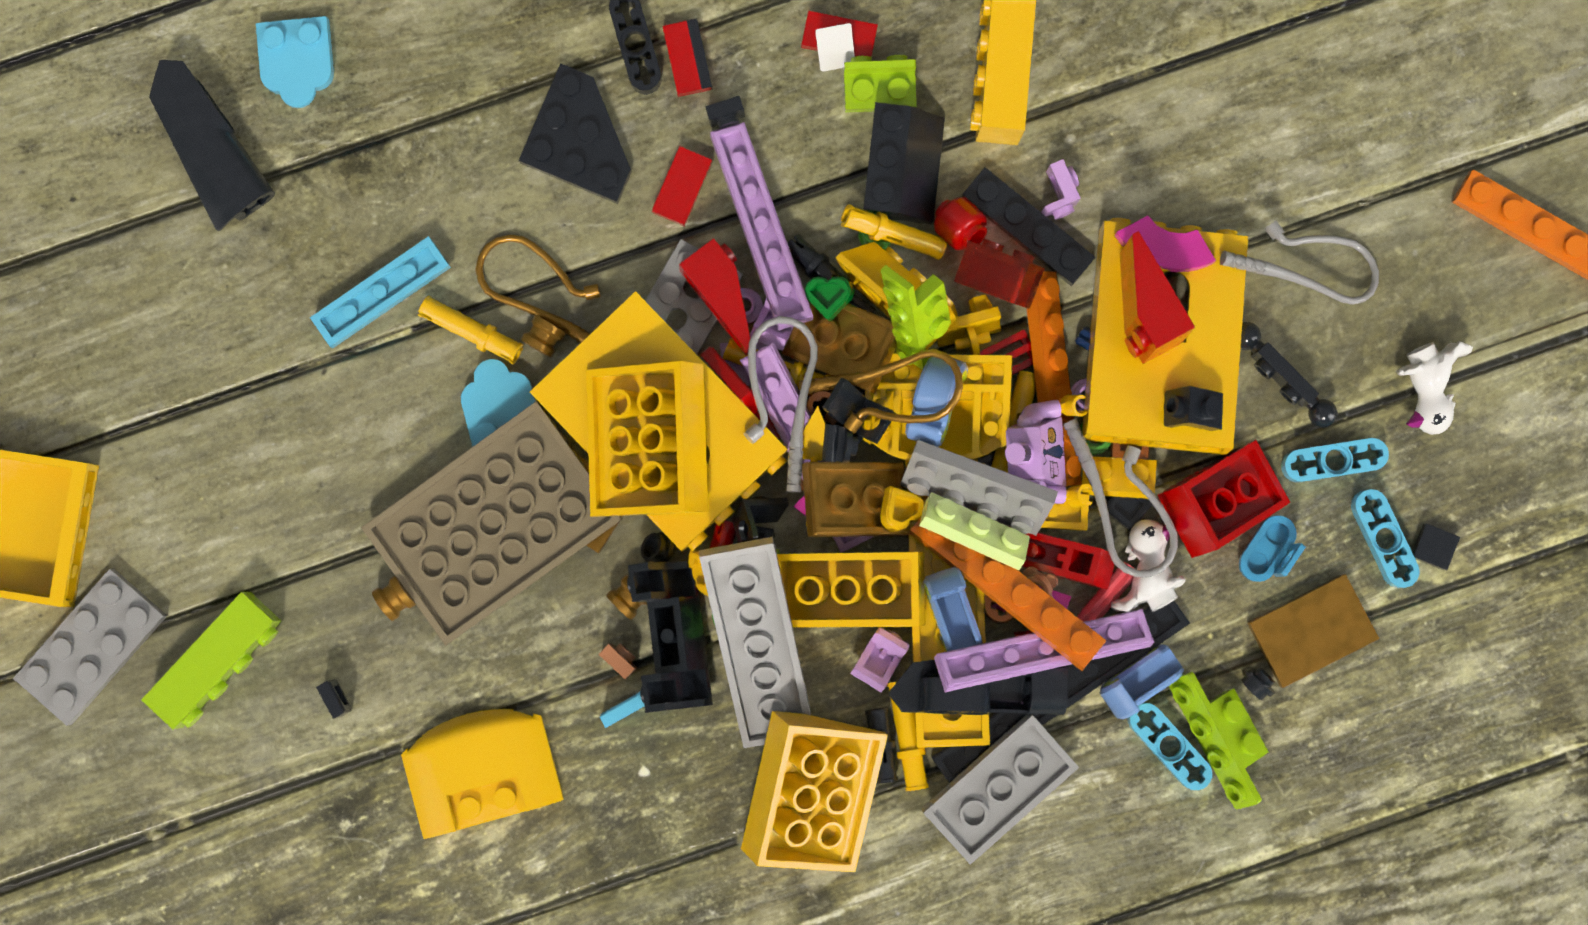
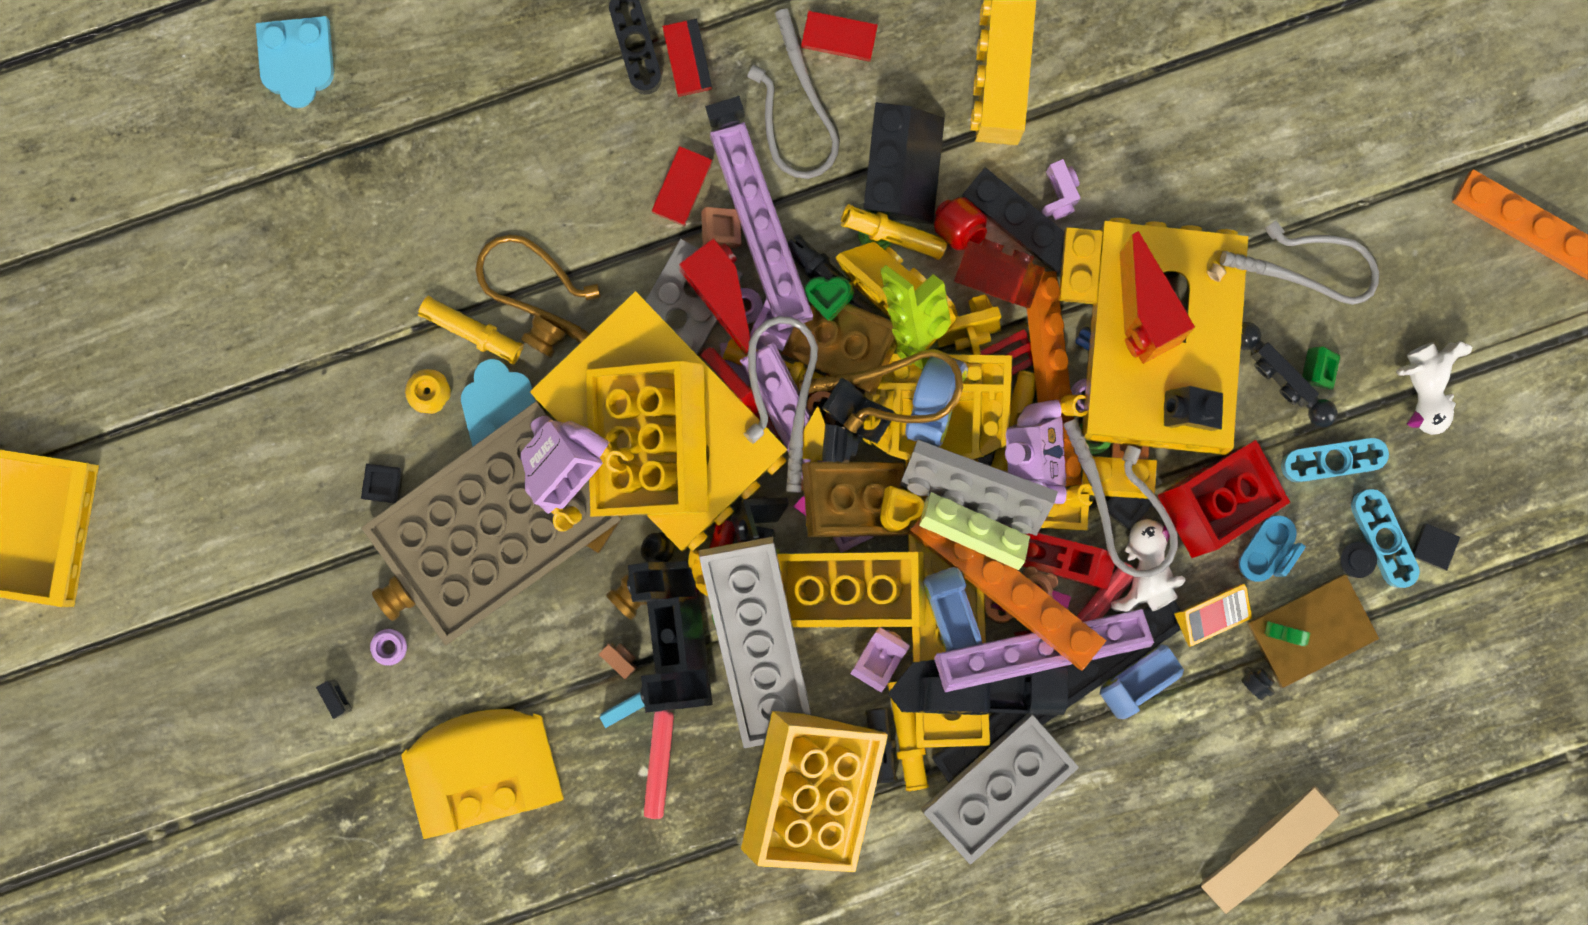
light grey plate [13,569,167,726] -> none
lime brick [141,592,281,730] -> none
black panel [149,60,275,231] -> none
medium azure plate [310,236,451,348] -> none
black plate [518,63,632,204] -> none
white sticker [815,23,855,71] -> none
lime bracket [844,55,917,113] -> none
dark pink tile [1114,215,1216,272] -> none
medium azure beam [1127,702,1212,790] -> none
lime bracket [1169,672,1269,810] -> none
none -> black tile [361,463,404,504]
none -> lavender plate [370,629,407,665]
none -> yellow plate [405,369,451,414]
none -> lavender torso [521,416,634,531]
none -> coral axle [644,711,674,819]
none -> nougat plate [701,207,741,248]
none -> light grey piece [747,9,840,179]
none -> yellow plate [1059,227,1103,304]
none -> slope [1174,584,1252,647]
none -> tan slope [1201,786,1340,914]
none -> tan piece [1207,263,1226,282]
none -> green tile [1264,621,1311,647]
none -> green slope [1302,346,1340,390]
none -> black plate [1340,542,1377,578]

